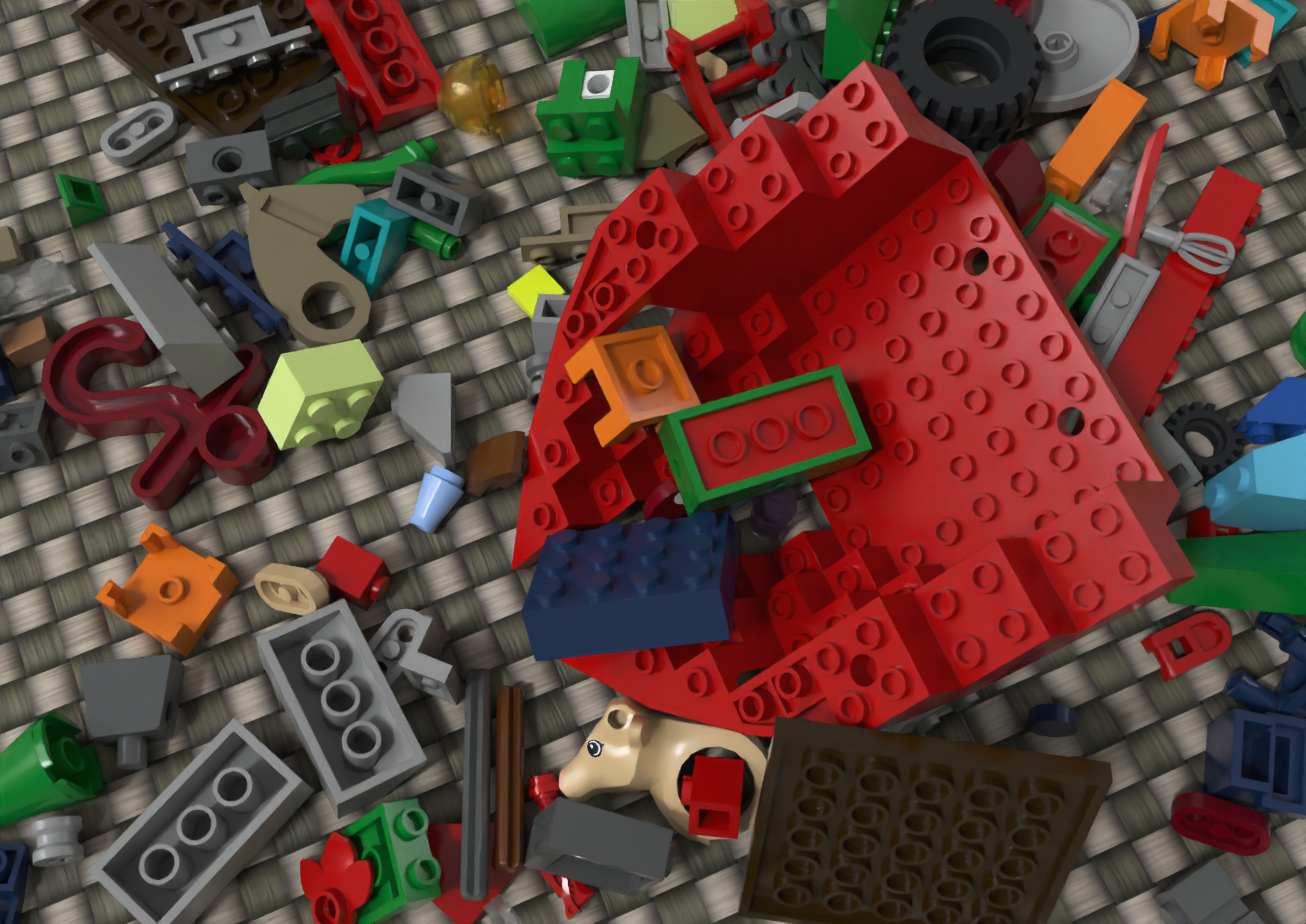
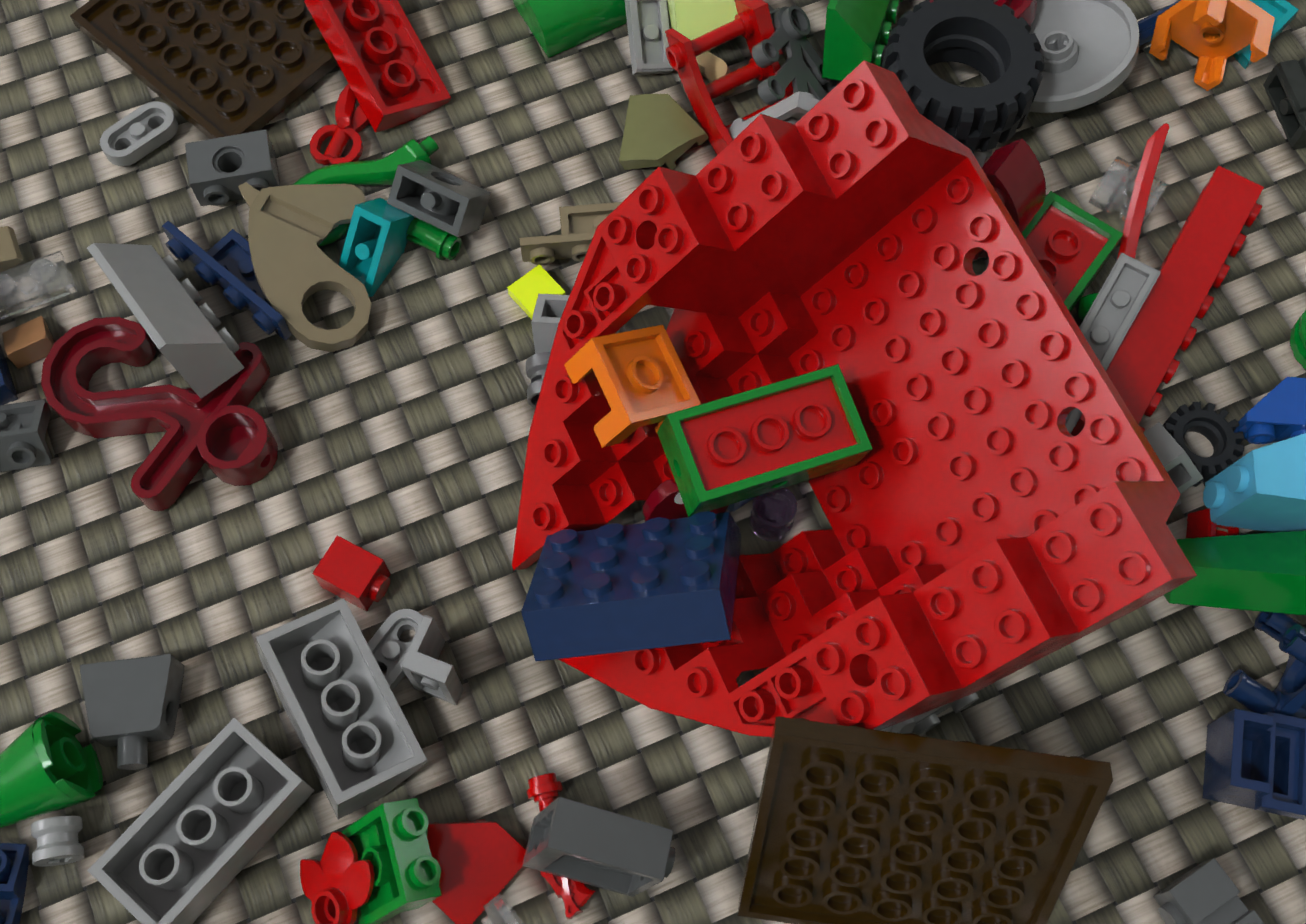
green slope [56,173,106,228] -> none
orange panel [95,522,240,657] -> none
light grey bracket [155,5,314,93] -> none
tan plate [254,563,329,616] -> none
yellowish green brick [257,339,384,450] -> none
pearl dark grey brick [262,77,358,161] -> none
light grey slope [391,373,456,470] -> none
light blue cone [409,465,465,534] -> none
clear yellow cylinder [437,54,507,137] -> none
dark grey axle [460,668,492,901] -> none
reddish brown slope [463,430,528,499] -> none
reddish brown axle [495,685,524,873] -> none
green brick [535,56,650,178] -> none
tan animal [559,695,768,846] -> none
red brick [681,755,745,839] -> none
dark blue tile [1028,703,1077,737] -> none
orange slope [1044,77,1148,205] -> none
red plate [1141,612,1232,683] -> none
light grey piece [1142,222,1235,274] -> none
dark red plate [1171,792,1271,856] -> none

